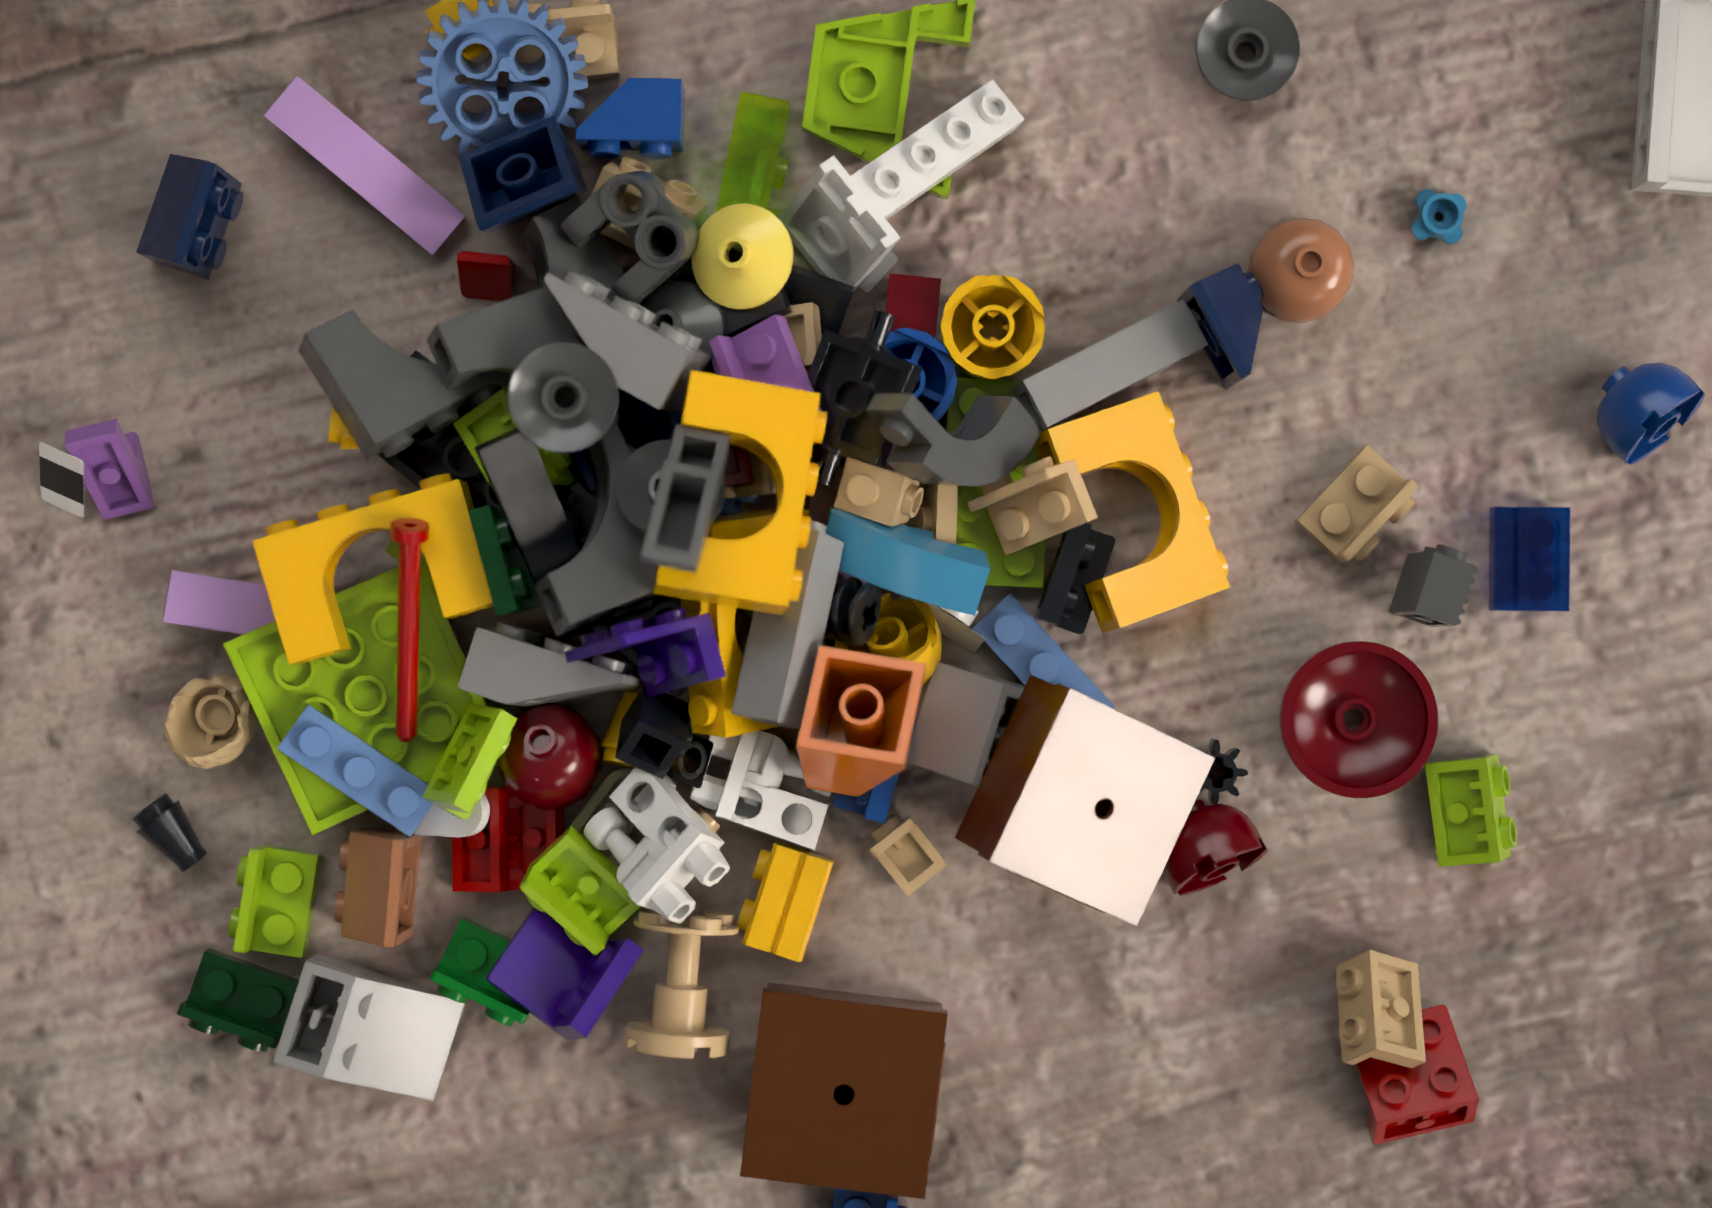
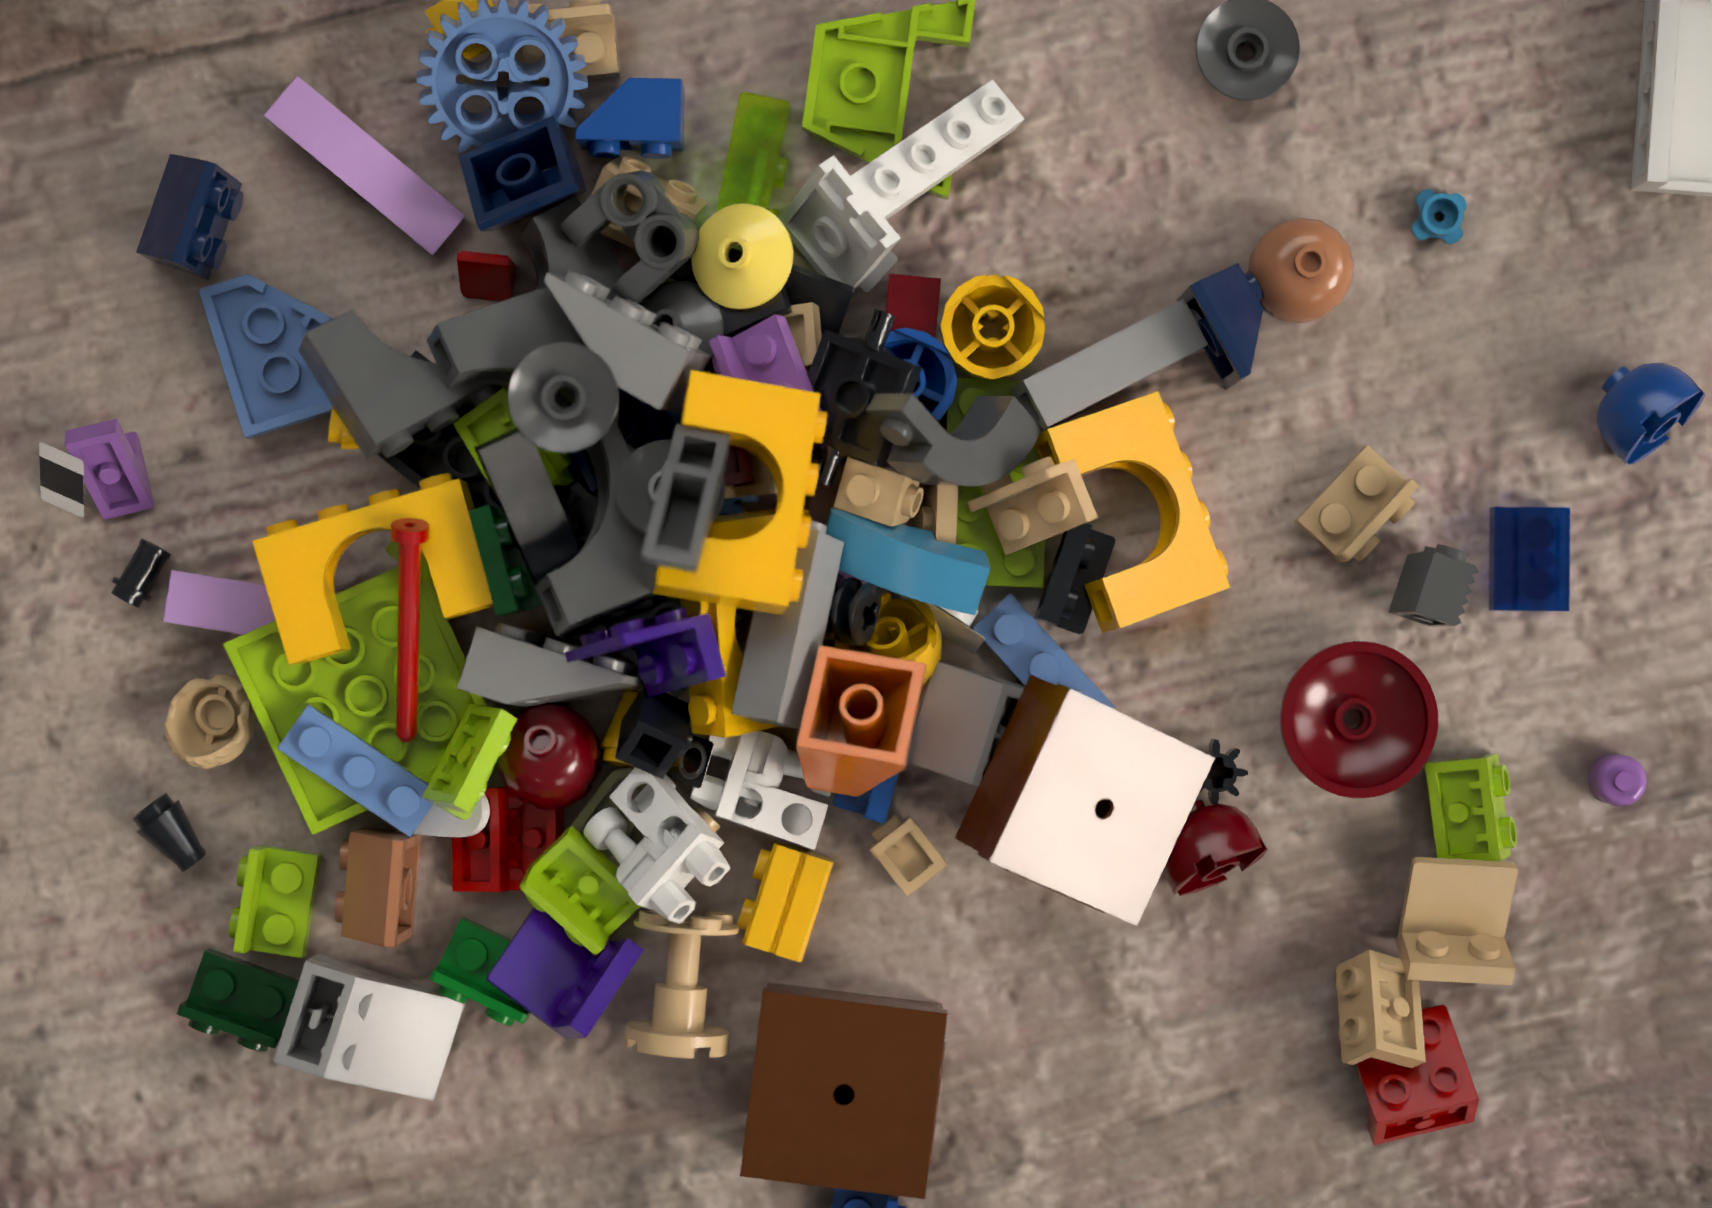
none -> black pin [111,538,171,608]
none -> medium blue plate [198,274,333,439]
none -> tan bracket [1396,857,1518,985]
none -> medium lavender piece [1588,754,1647,806]

